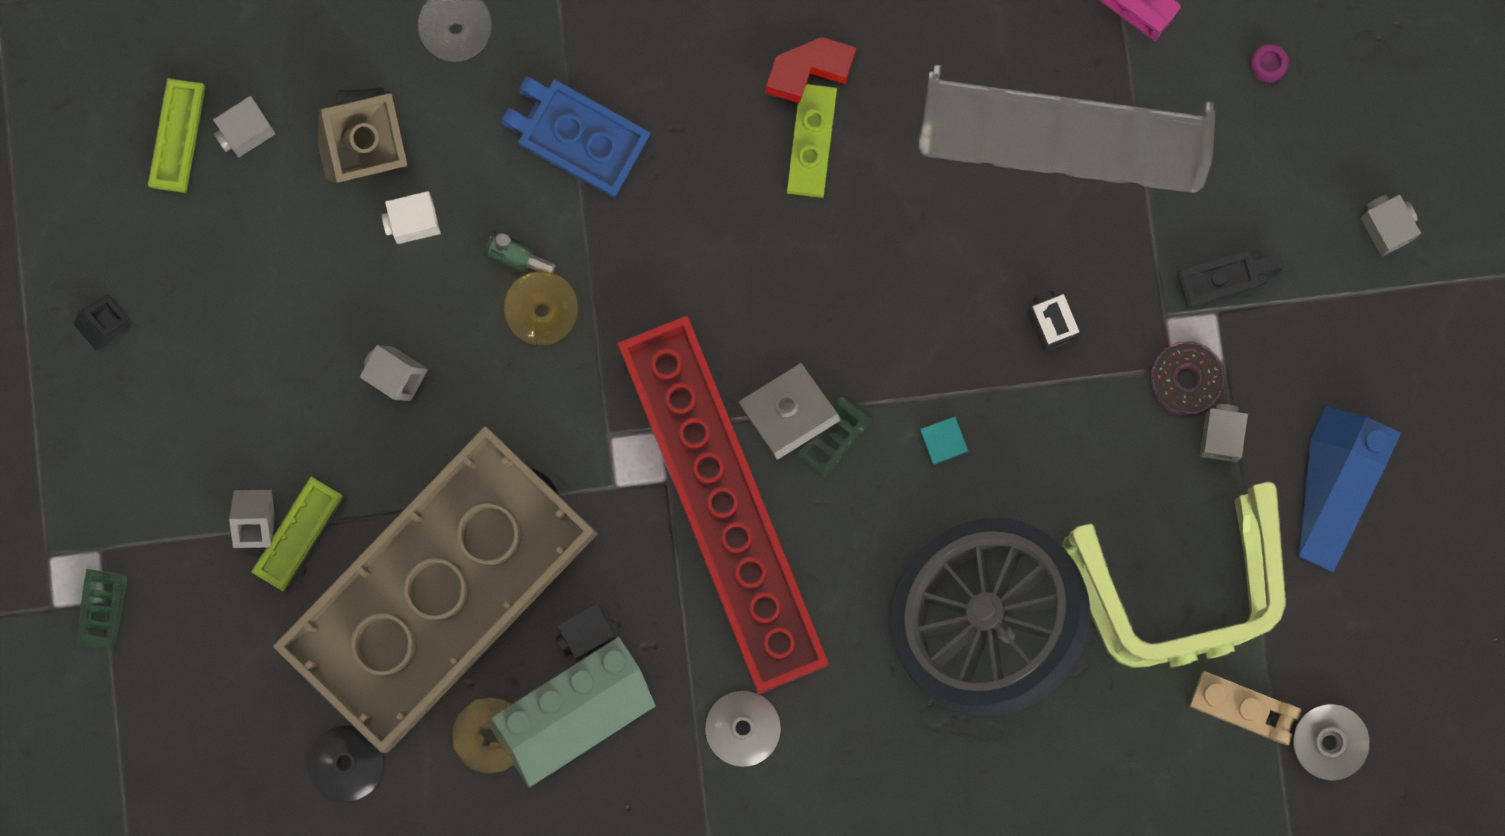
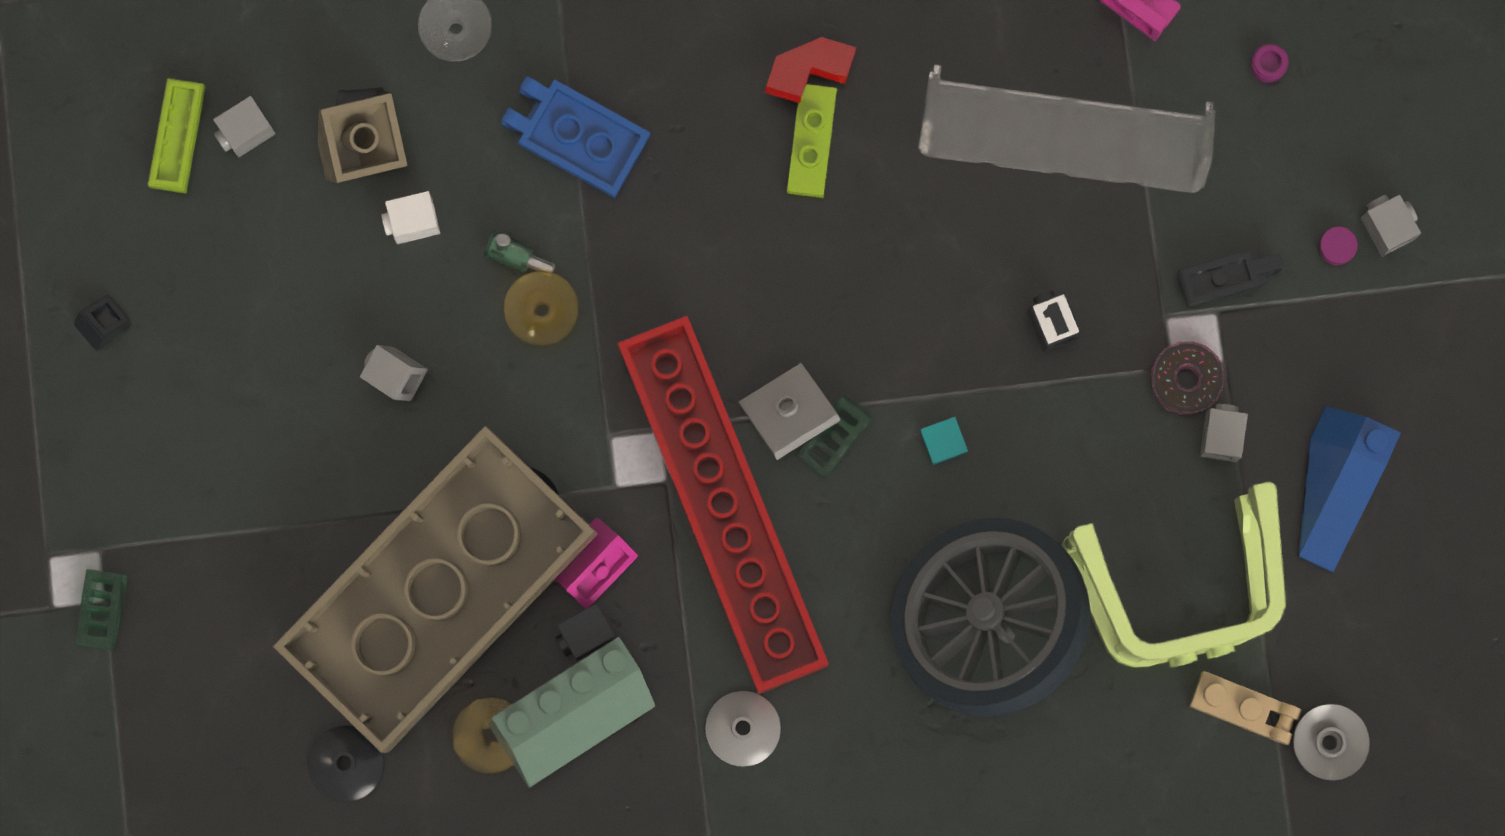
light grey brick [229,490,275,548] -> none
lime plate [251,476,344,592] -> none
none -> dark pink panel [554,518,638,609]
none -> magenta tile [1318,227,1358,265]

